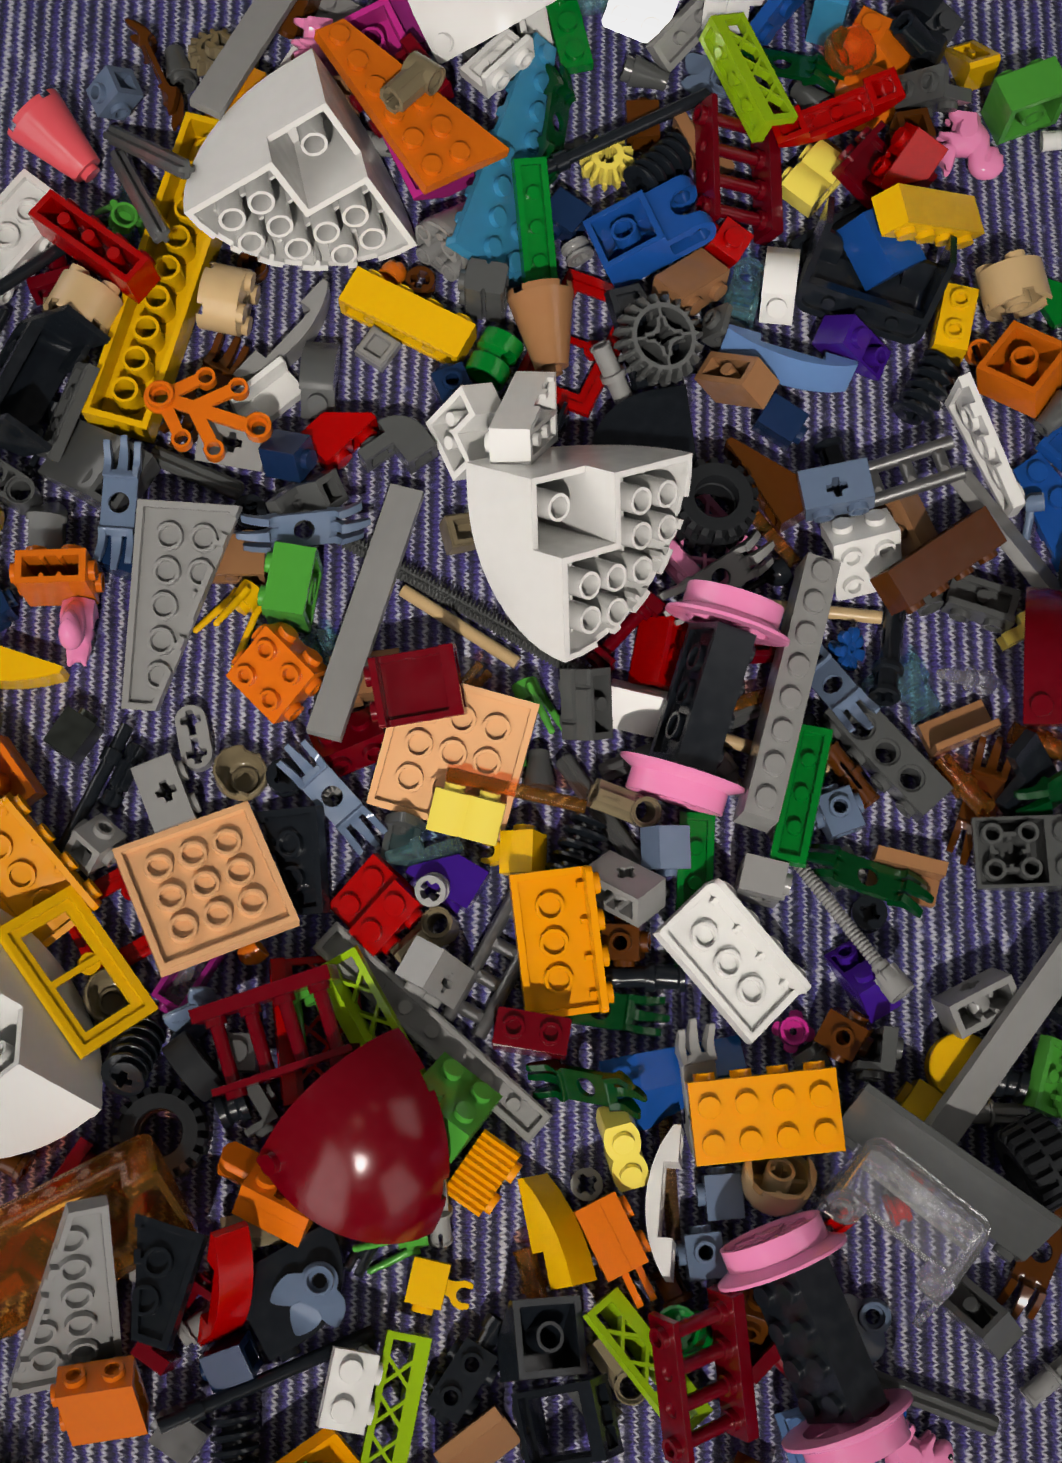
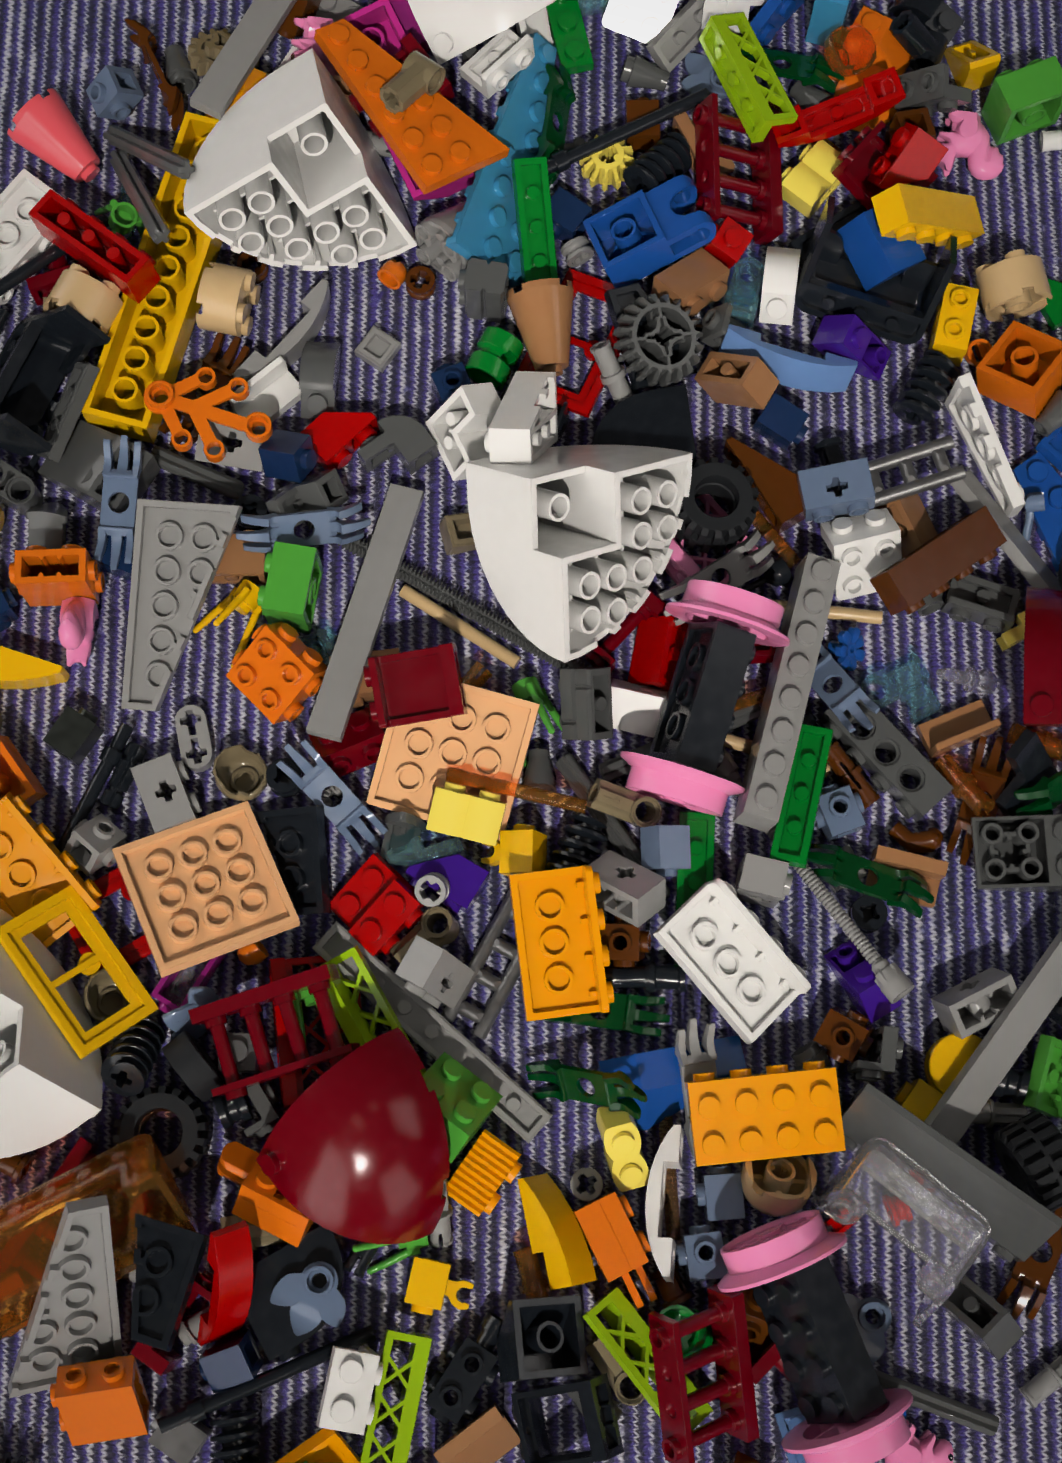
yellow brick [338,266,477,364] -> none
dark red panel [492,1006,572,1062] -> none
dark pink plate [771,1010,815,1053] -> none
black pin [868,608,907,706] -> none
none -> reddish brown arm [888,821,943,854]

